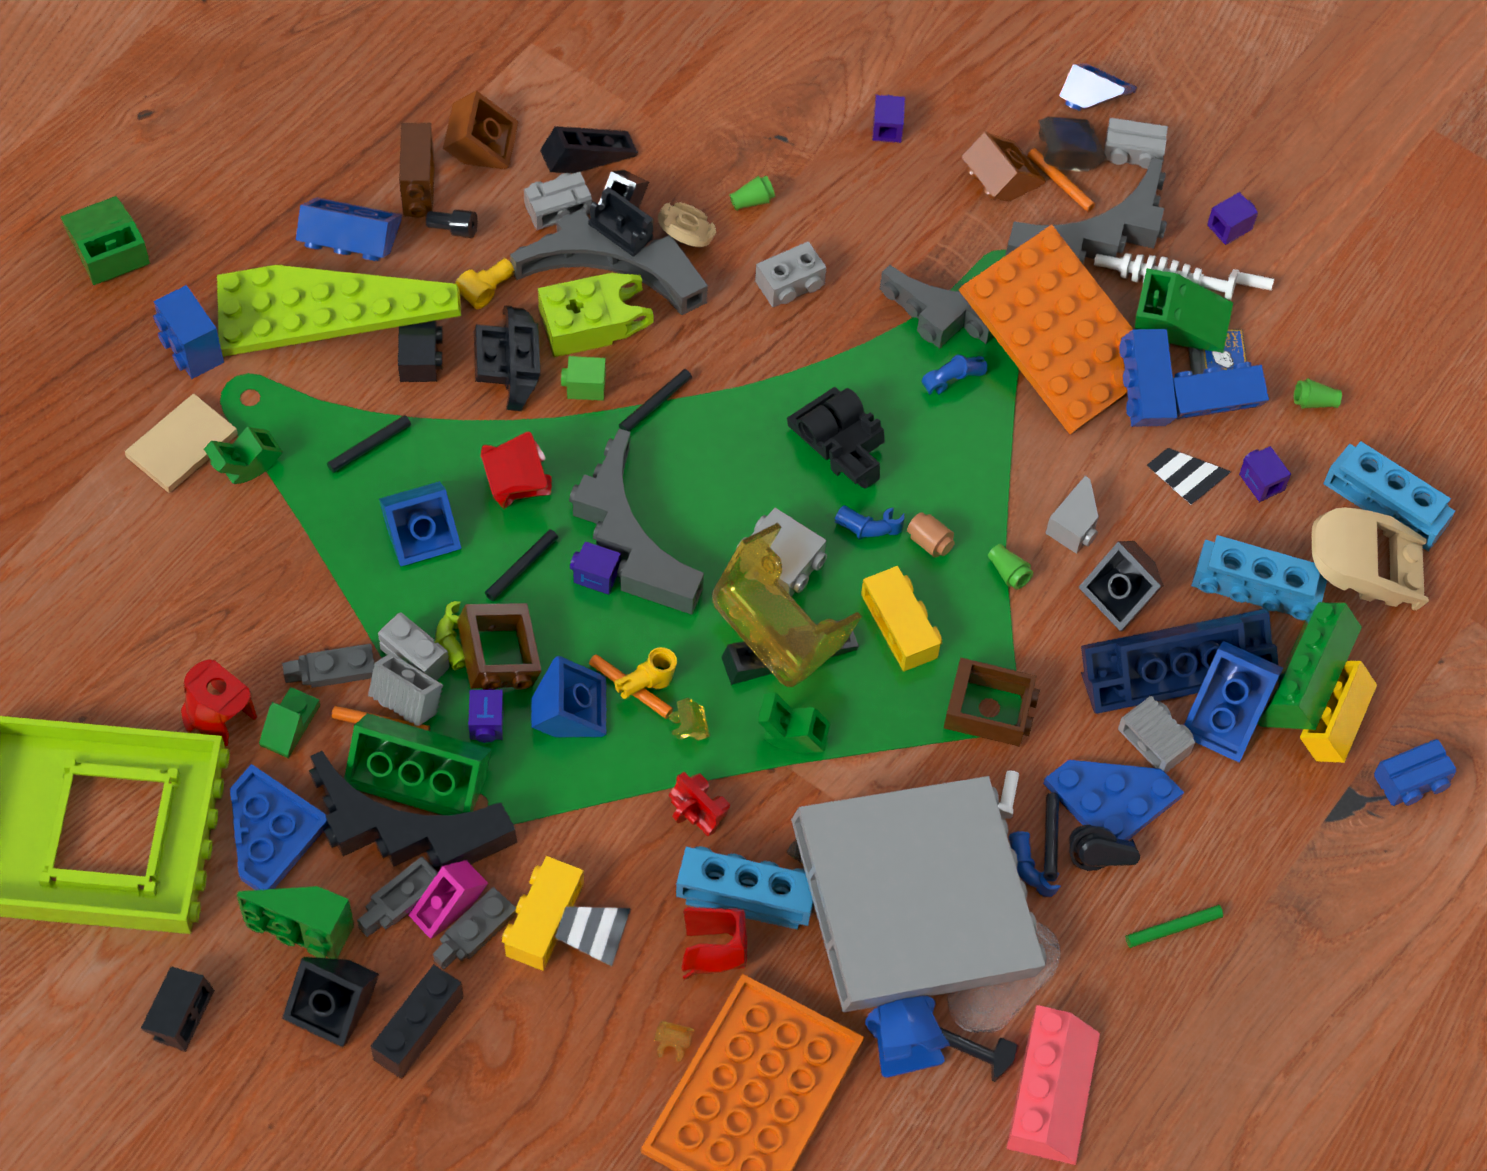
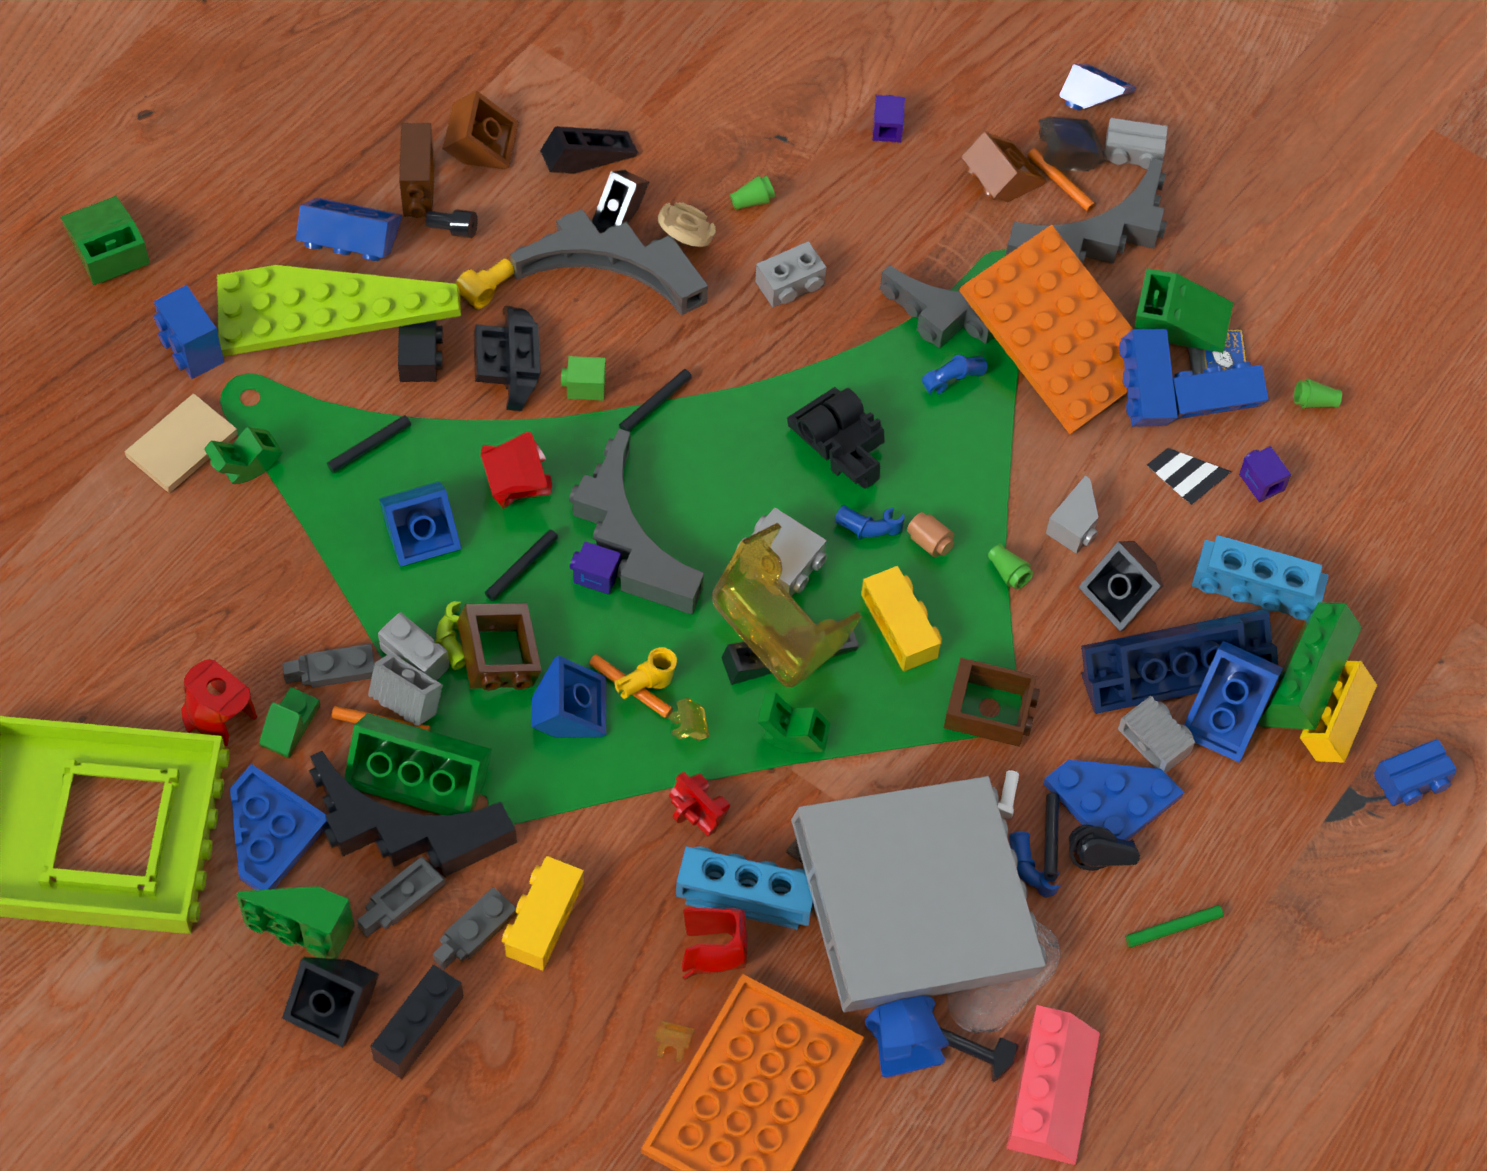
black hinge [141,966,215,1052] -> none
dark pink slope [409,860,488,939] -> none
dark purple brick [468,690,504,743] -> none
light grey brick [524,172,592,230] -> none
lime brick [538,273,654,358] -> none
sticker [555,907,631,966] -> none
black hinge [588,187,653,257] -> none
white piece [1094,253,1274,300] -> none
dark purple brick [1207,192,1258,245] -> none
tan slope [1312,507,1429,611] -> none
dark azure brick [1323,441,1455,552] -> none

